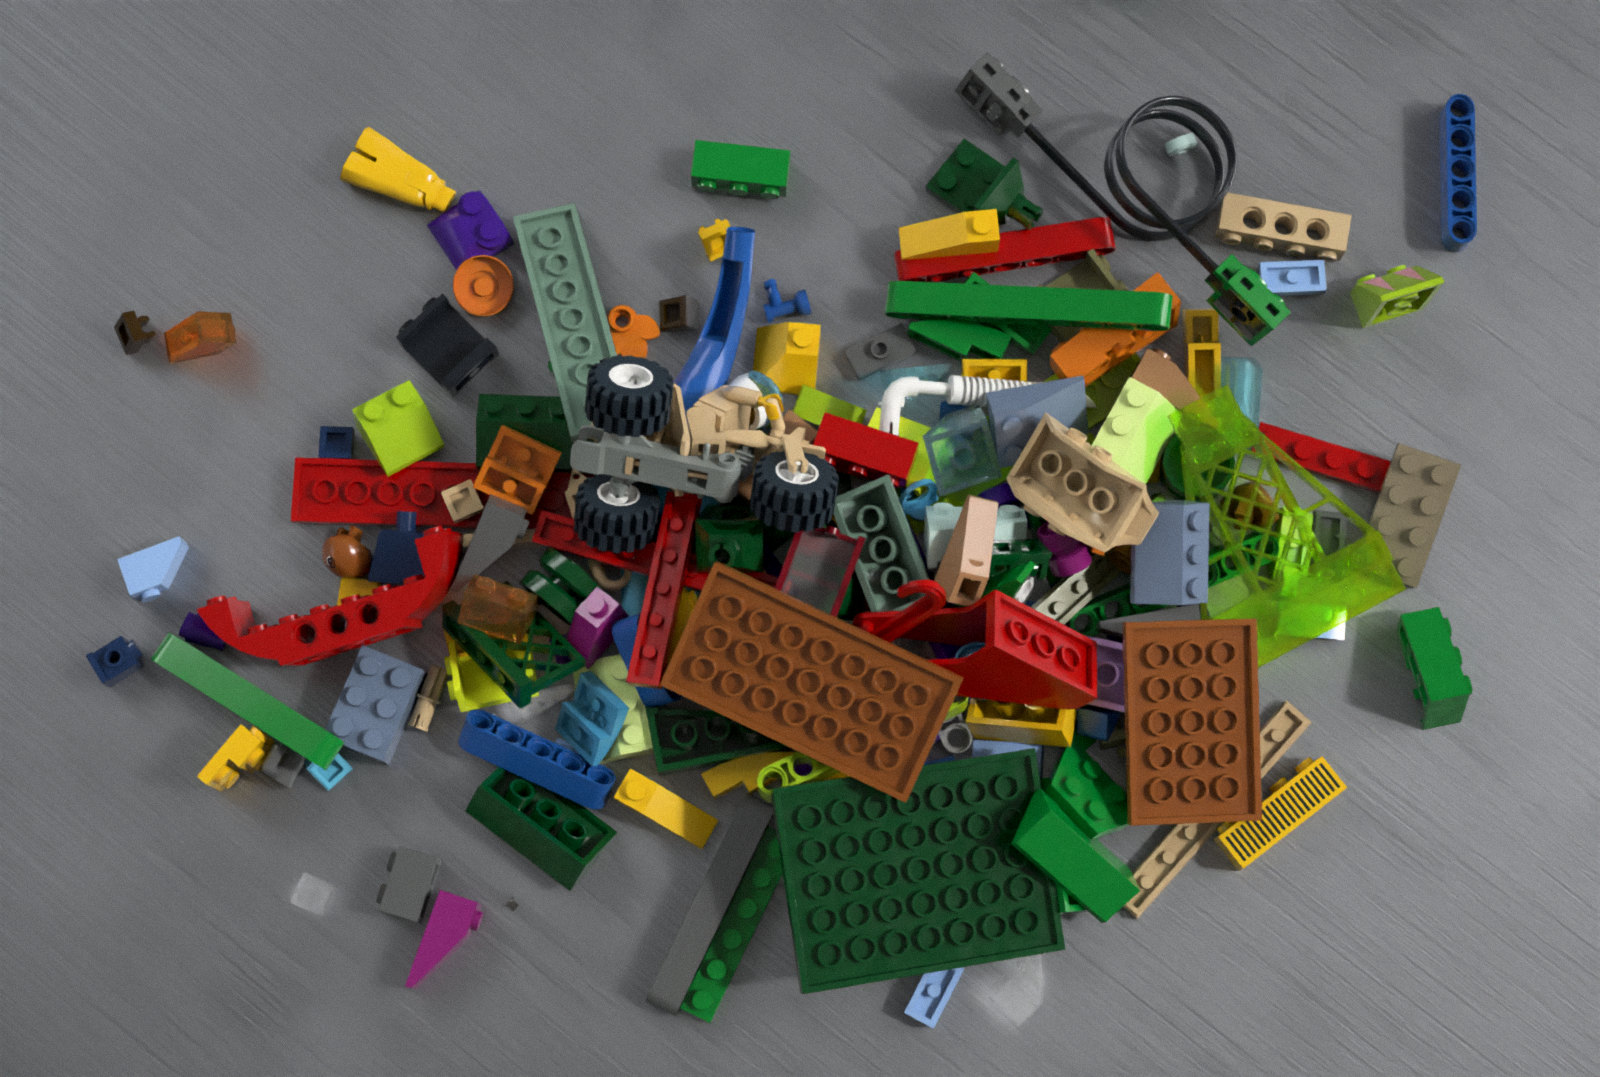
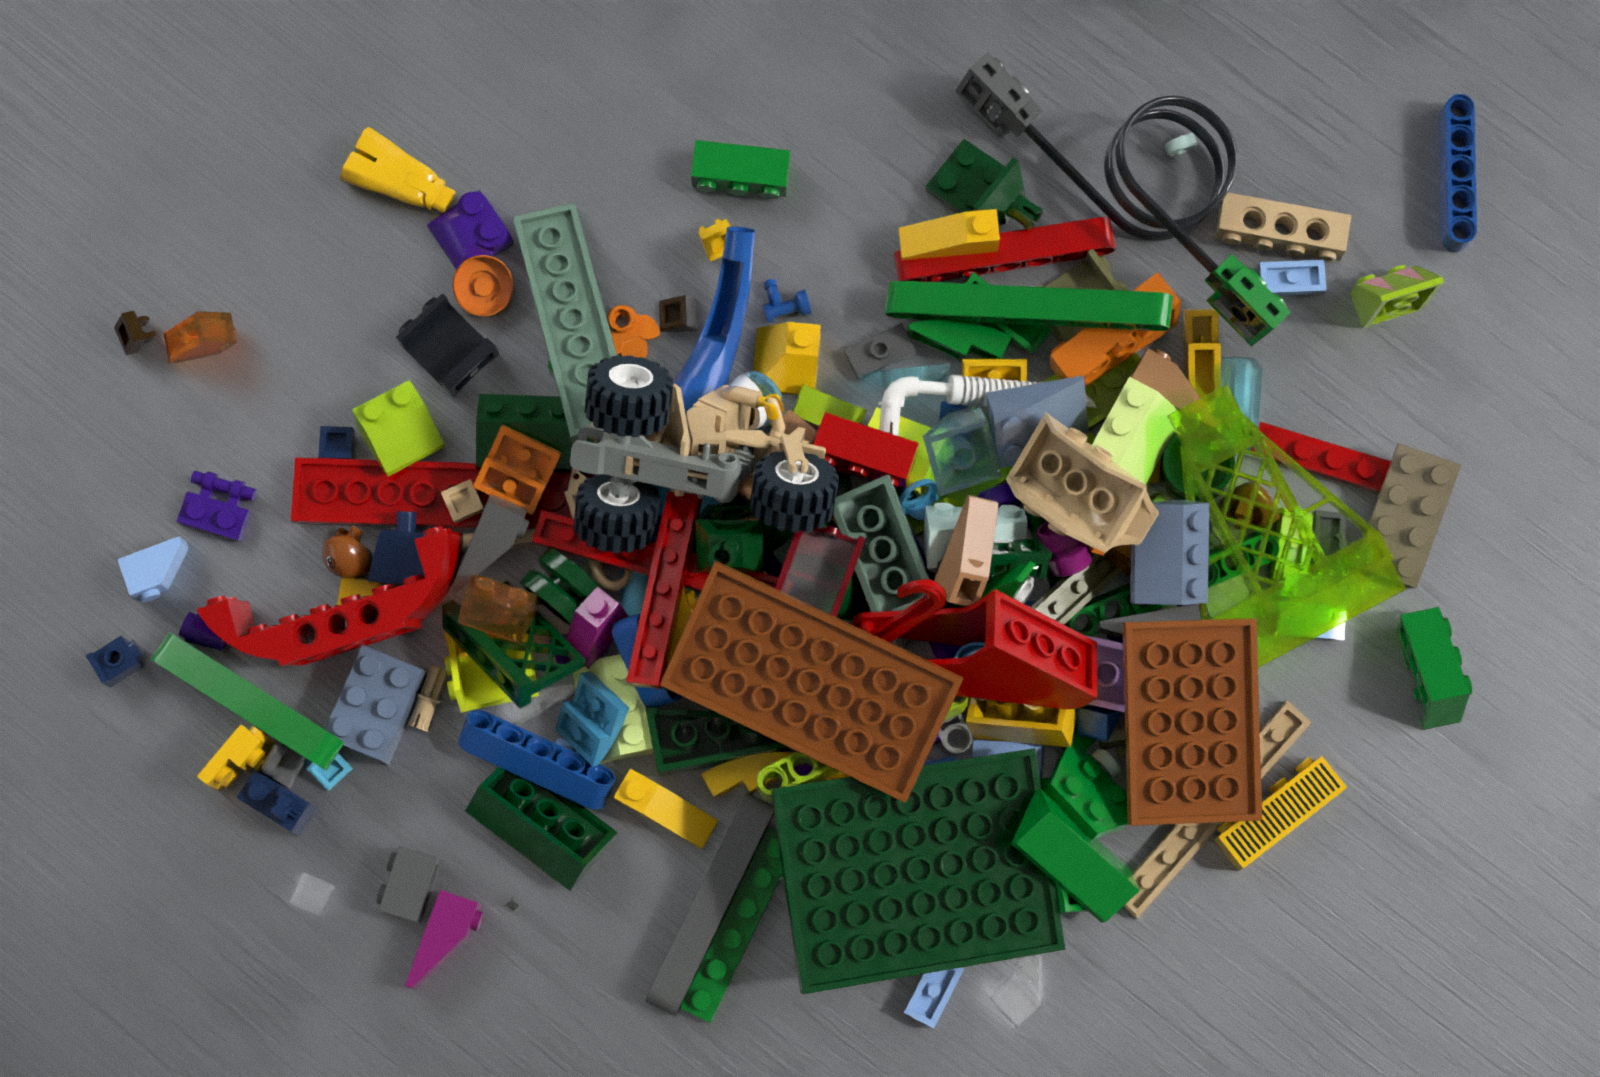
none -> dark purple plate [176,471,257,542]
none -> dark blue hinge [236,769,317,836]
none -> light aqua tile [1090,749,1121,780]

